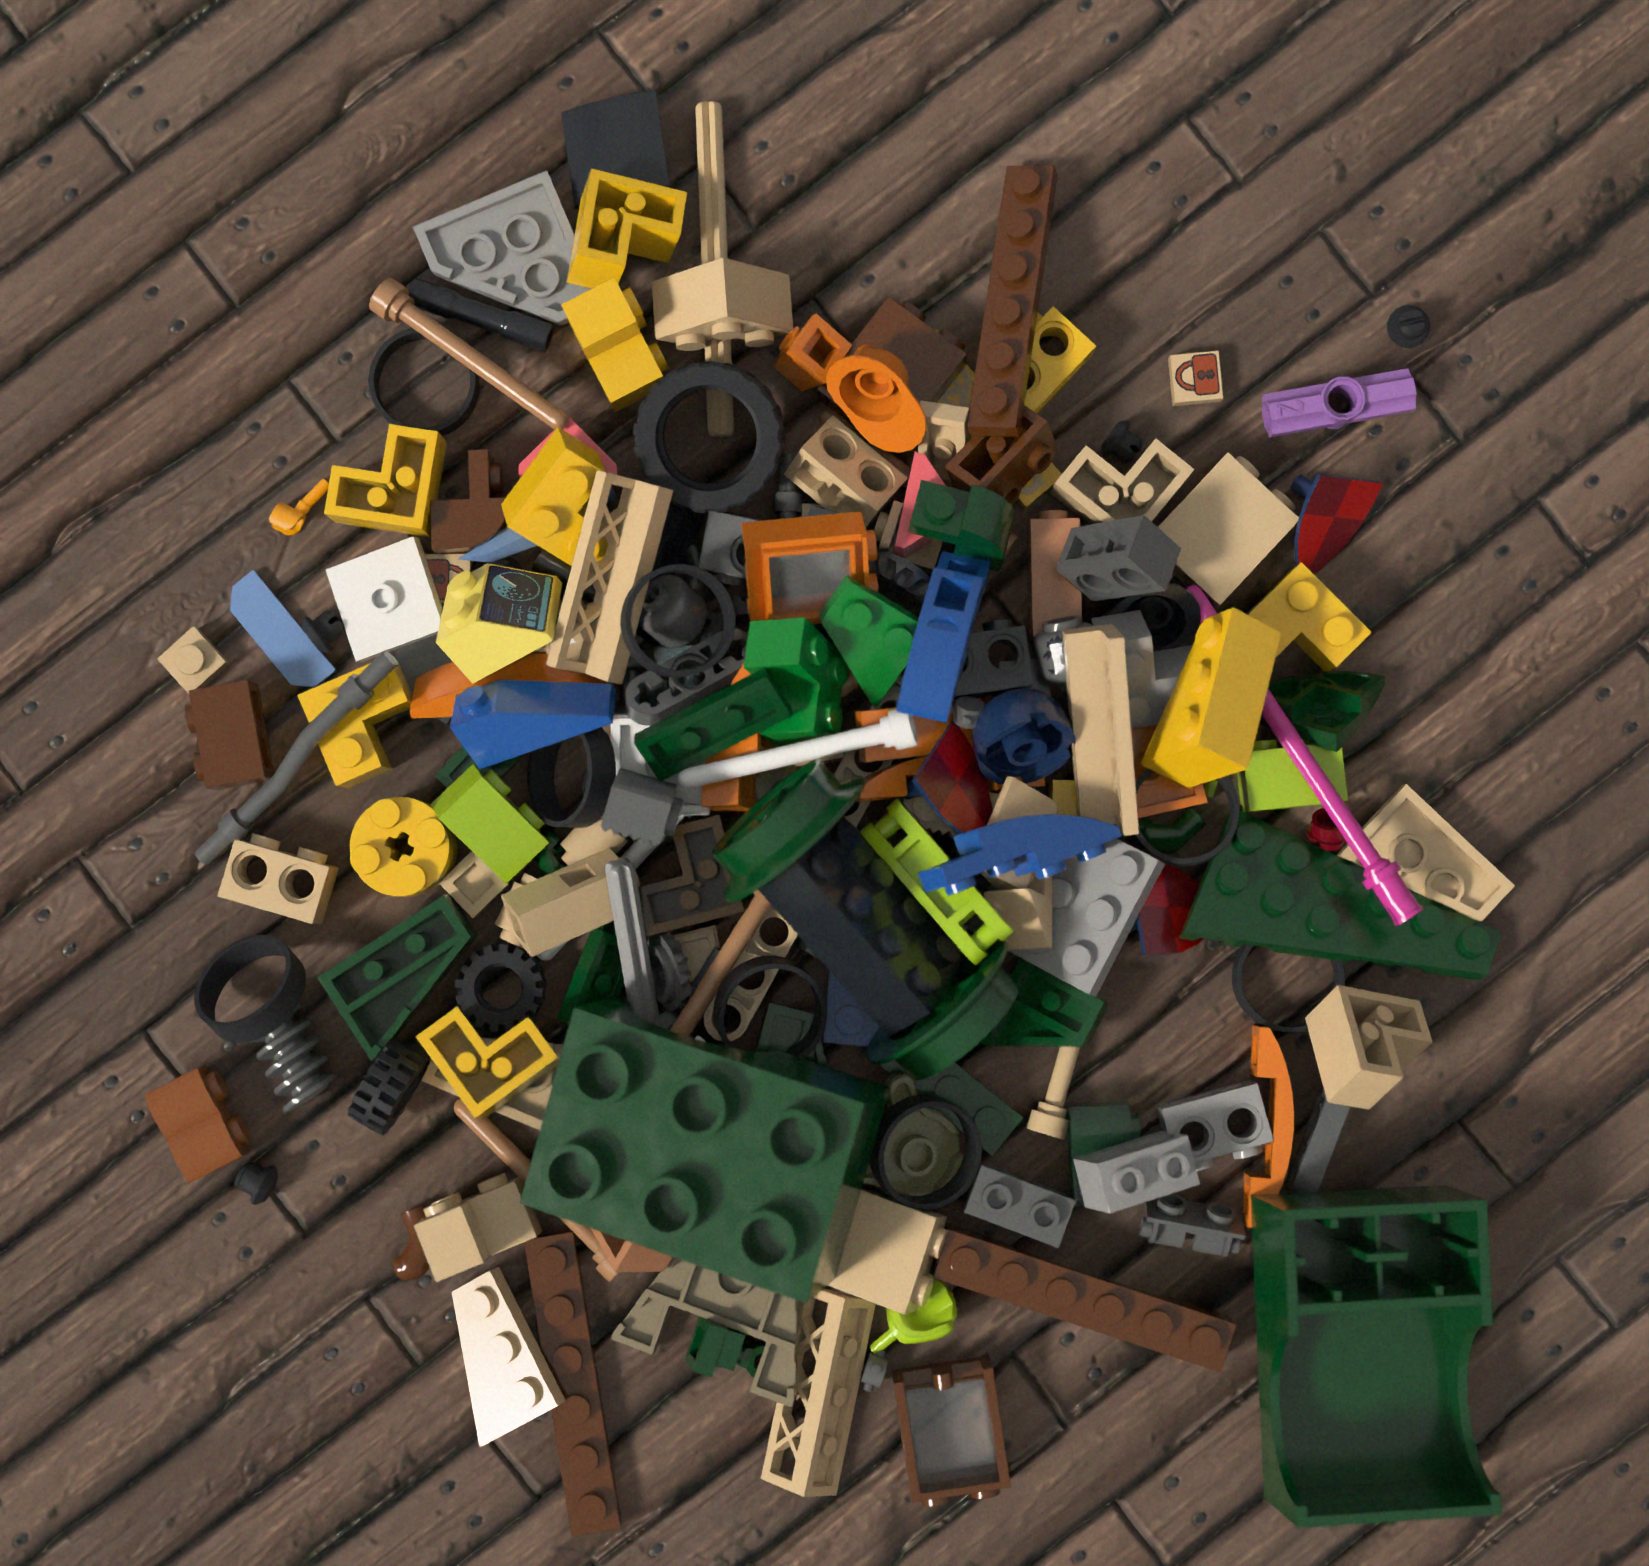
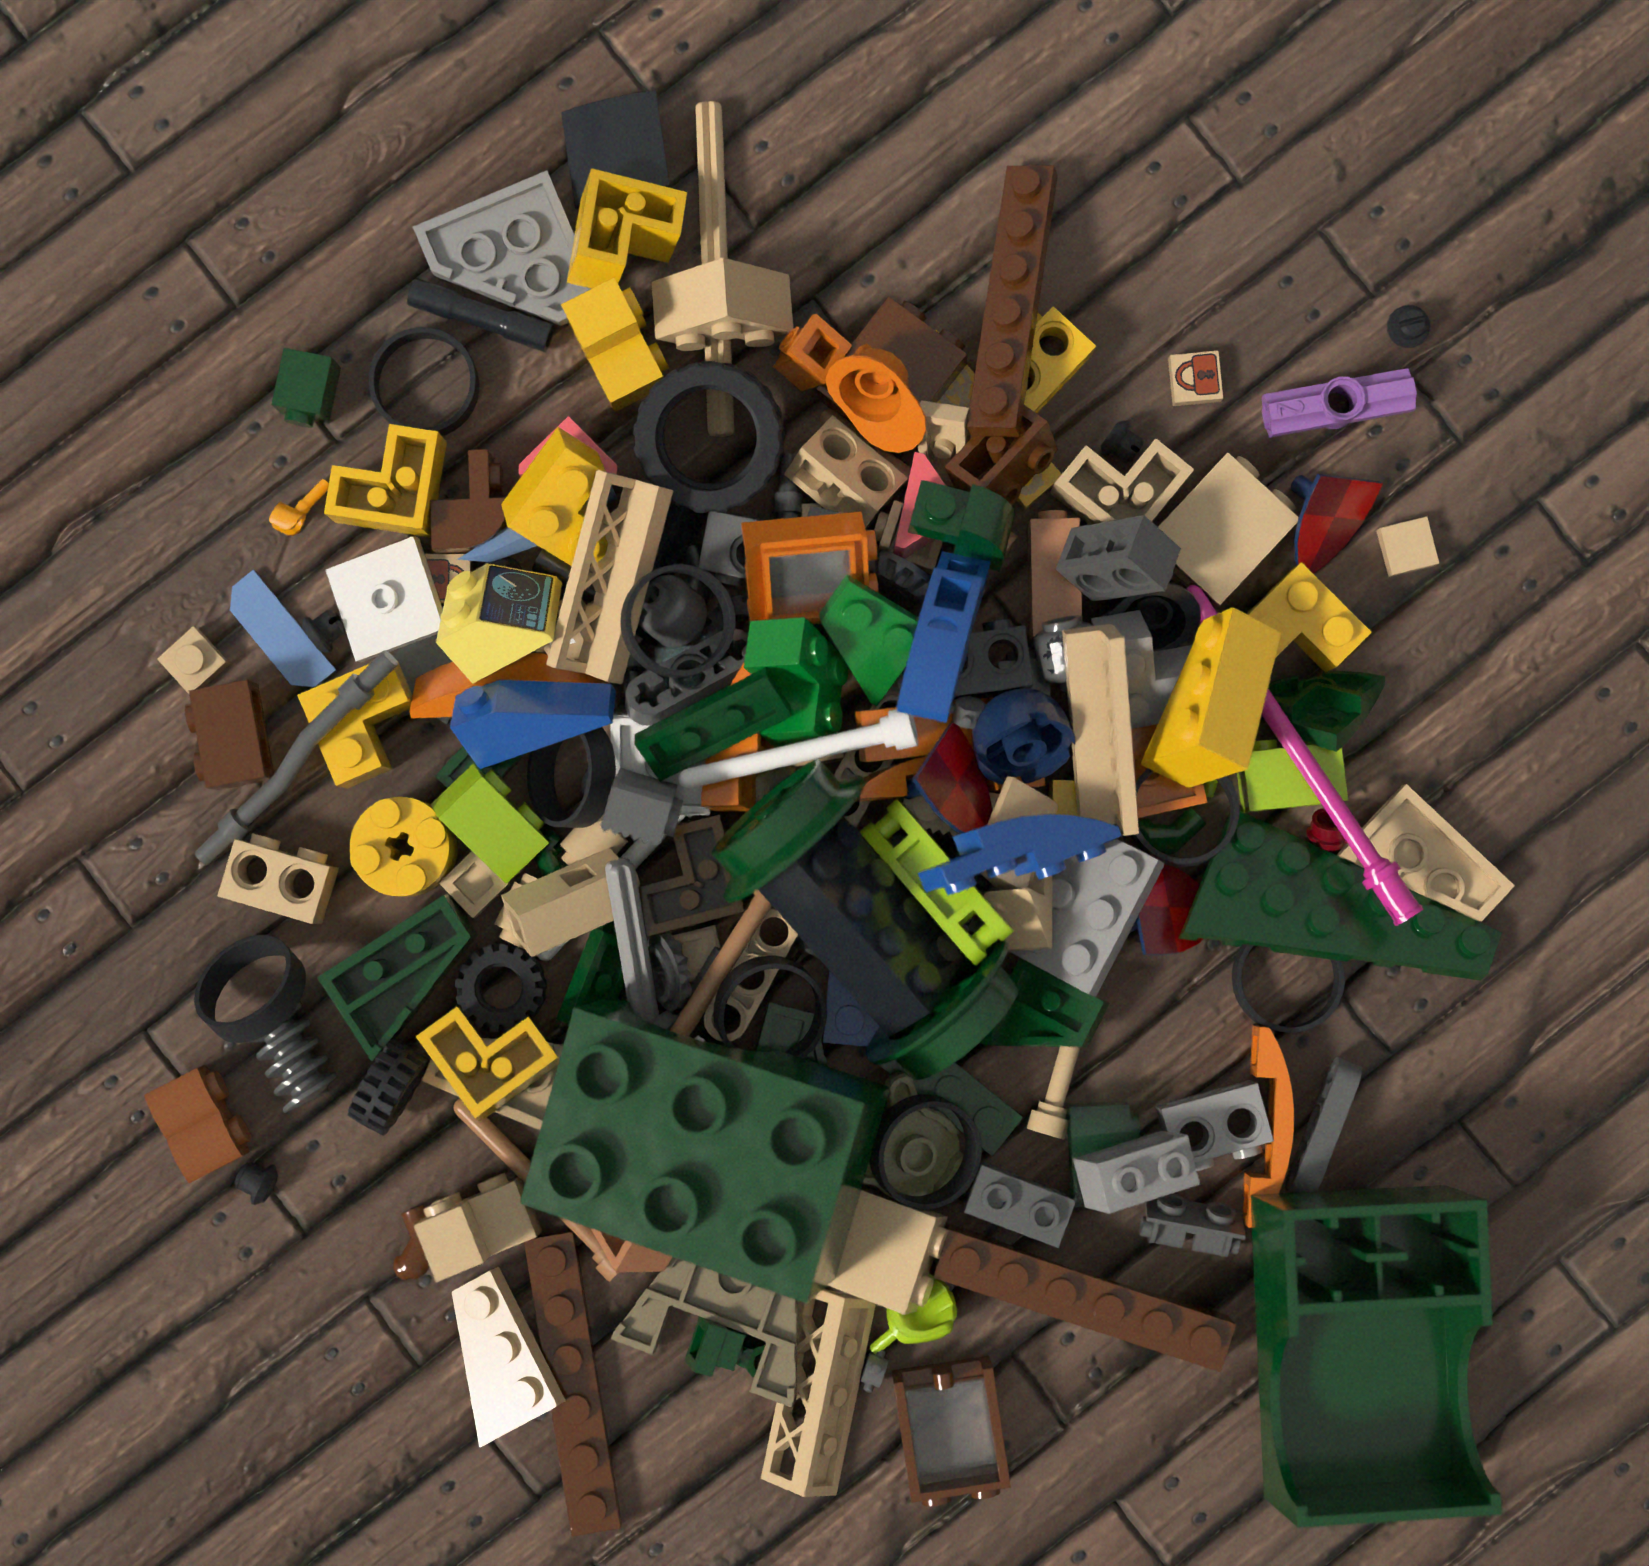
medium nougat piece [369,278,568,430] -> none
tan brick [1305,985,1432,1109] -> none
none -> dark green brick [271,348,341,428]
none -> tan tile [1376,516,1439,577]

